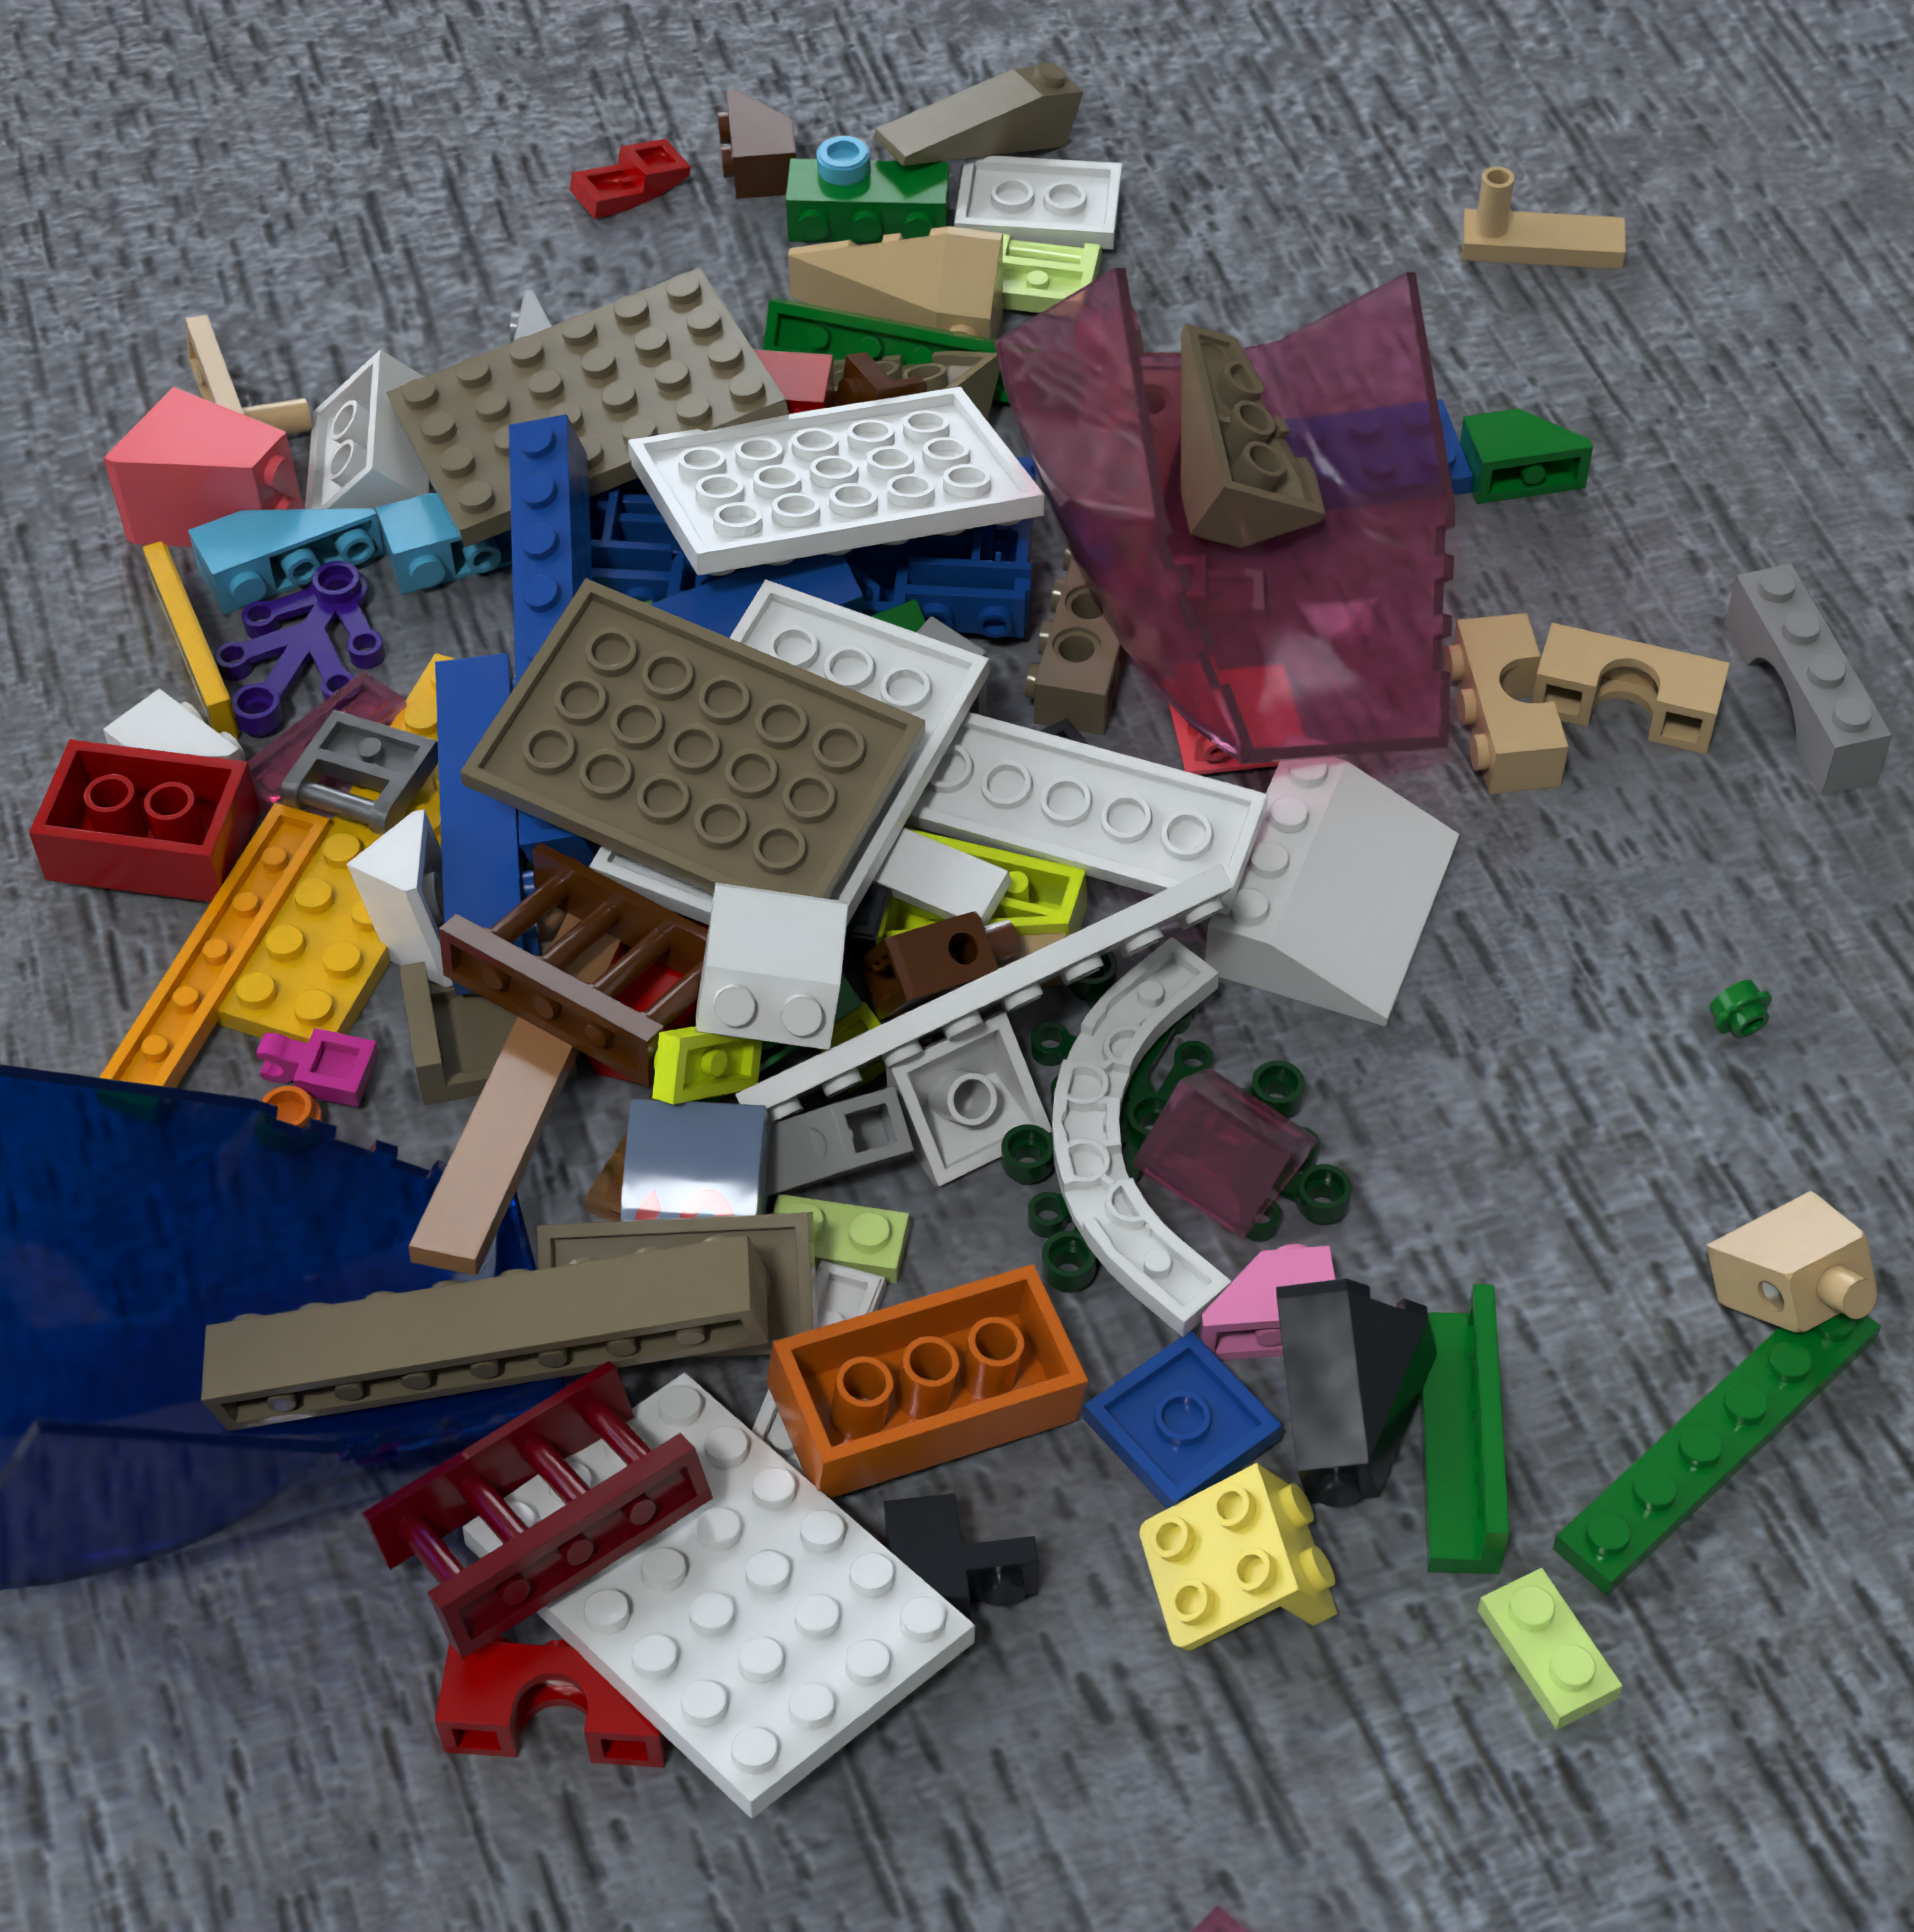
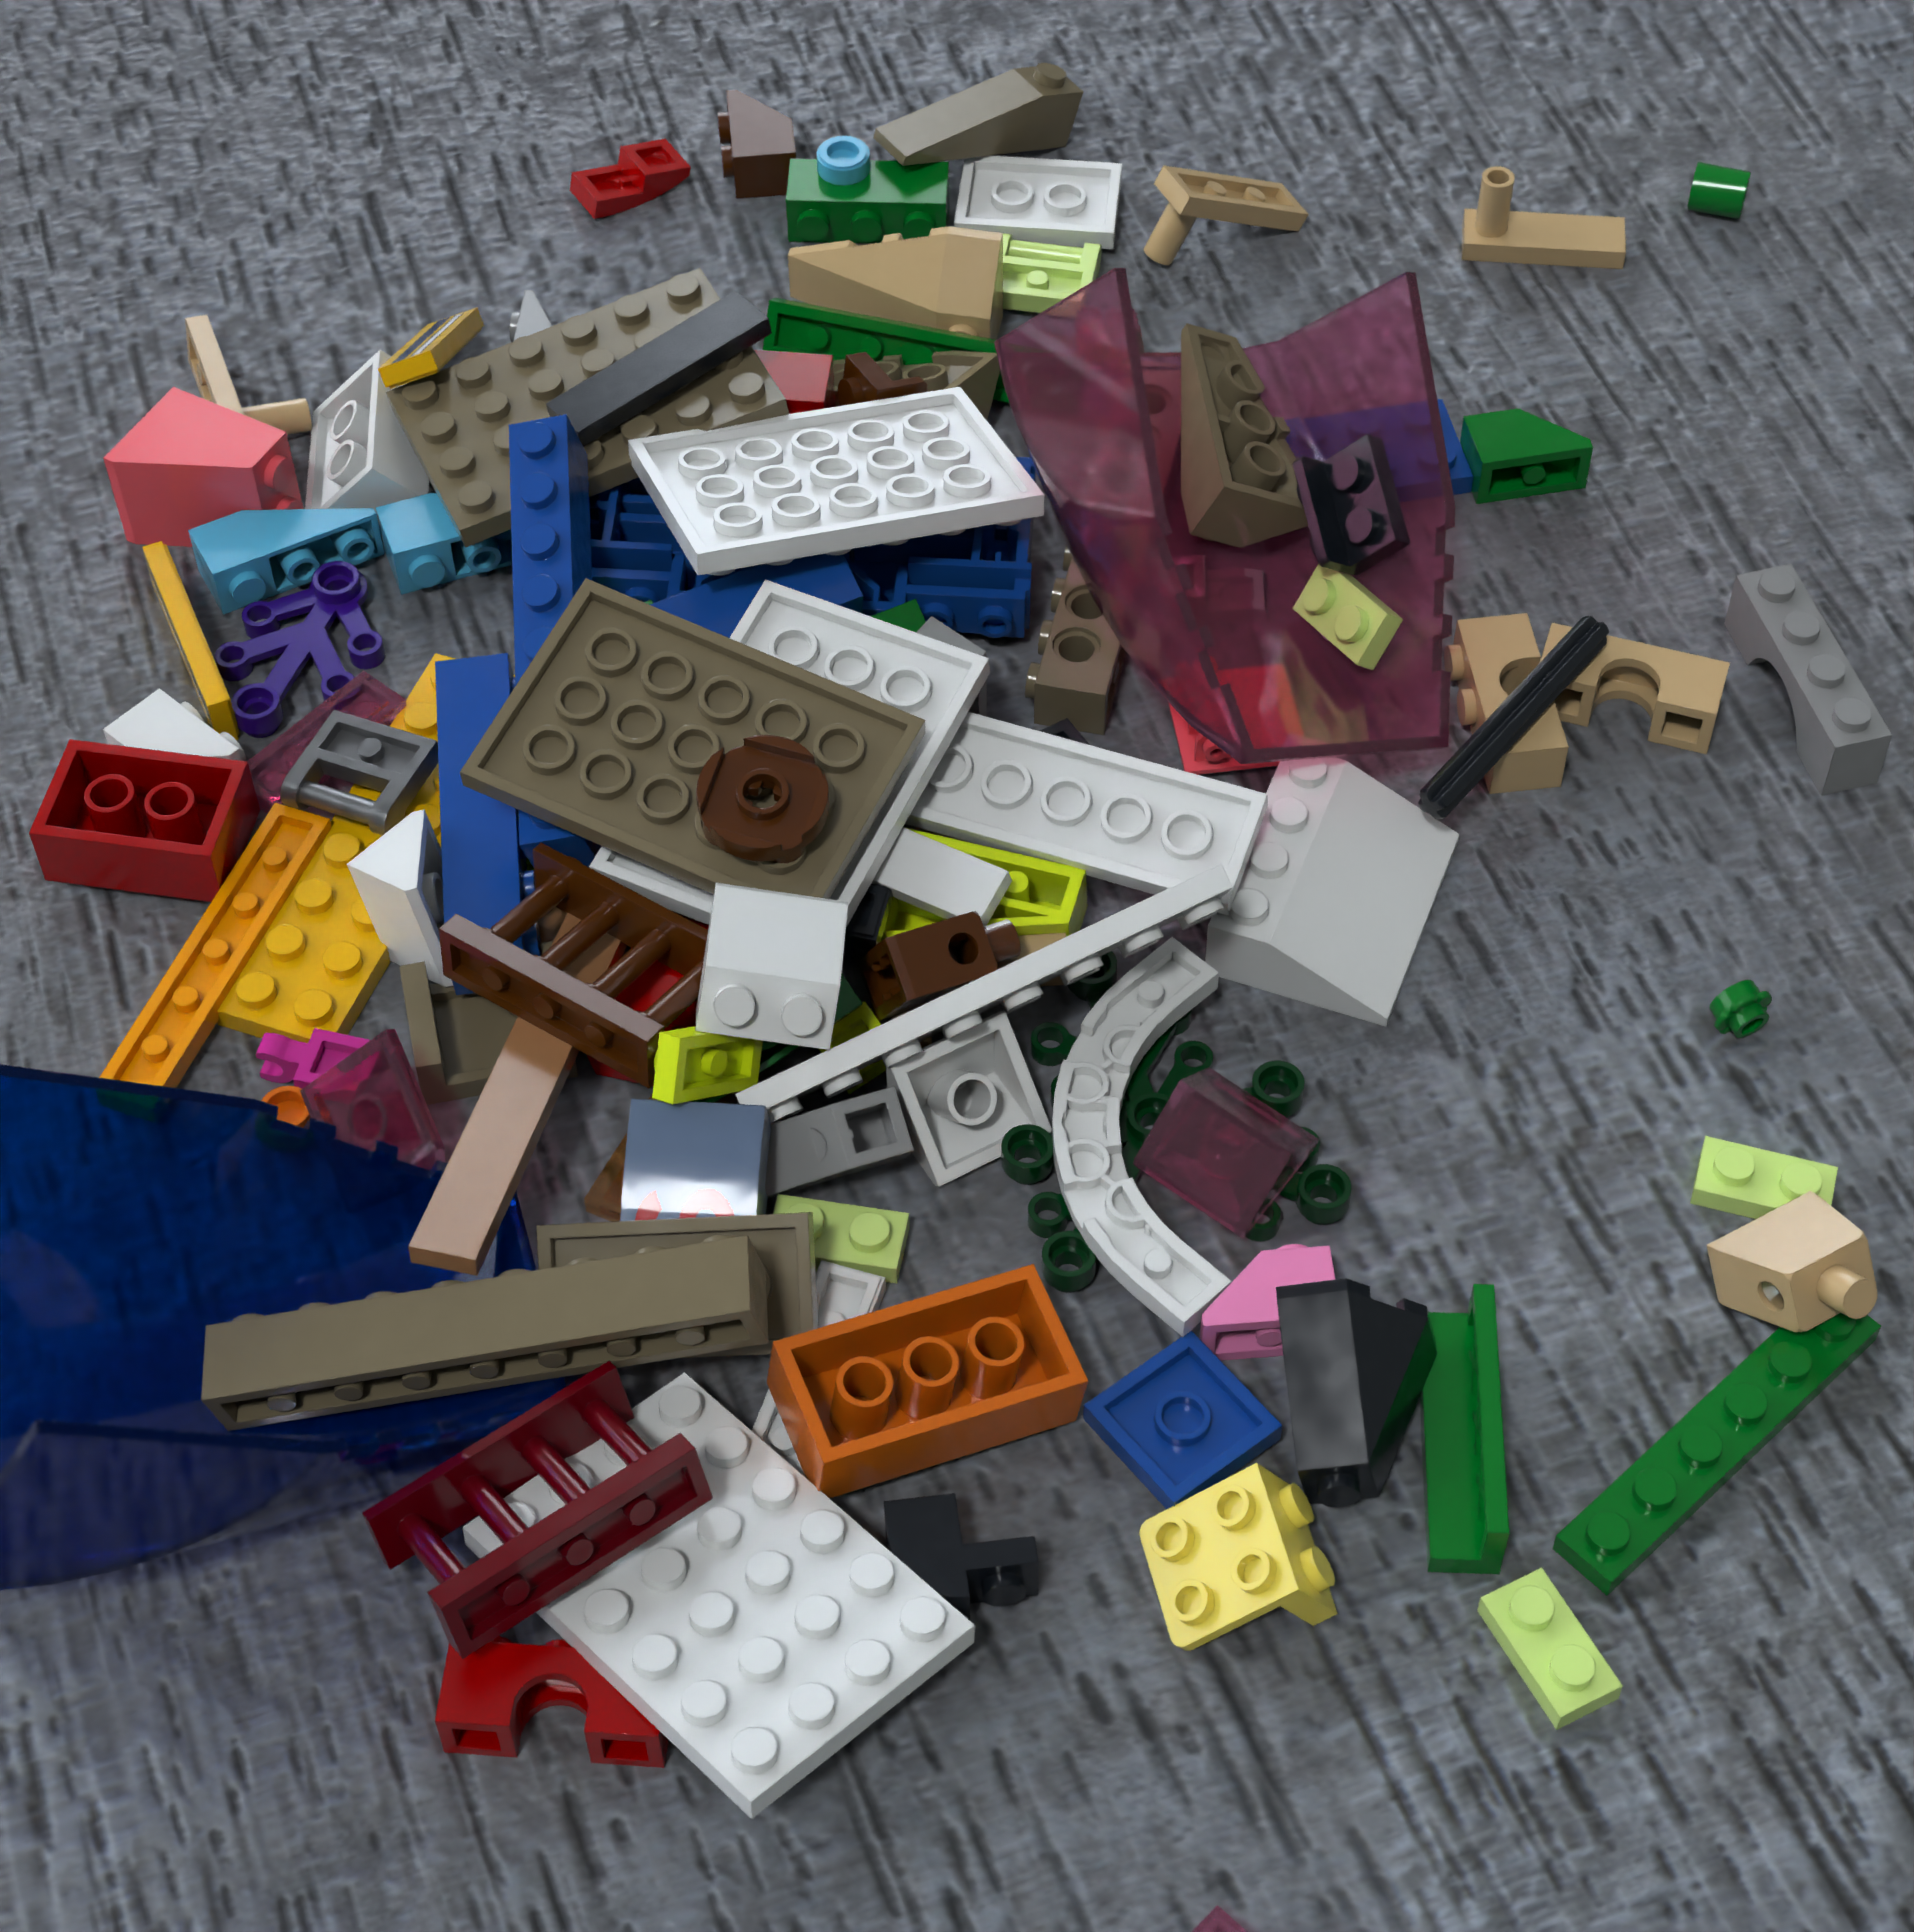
none -> clear pink slope [300,1029,445,1209]
none -> yellow tile [378,307,484,389]
none -> black tile [546,291,772,447]
none -> reddish brown plate [696,735,829,863]
none -> tan piece [1144,165,1309,265]
none -> yellowish green plate [1292,563,1403,670]
none -> black bracket [1293,434,1410,576]
none -> black axle [1418,616,1609,819]
none -> green gear [1687,162,1751,219]
none -> yellowish green plate [1690,1136,1838,1219]

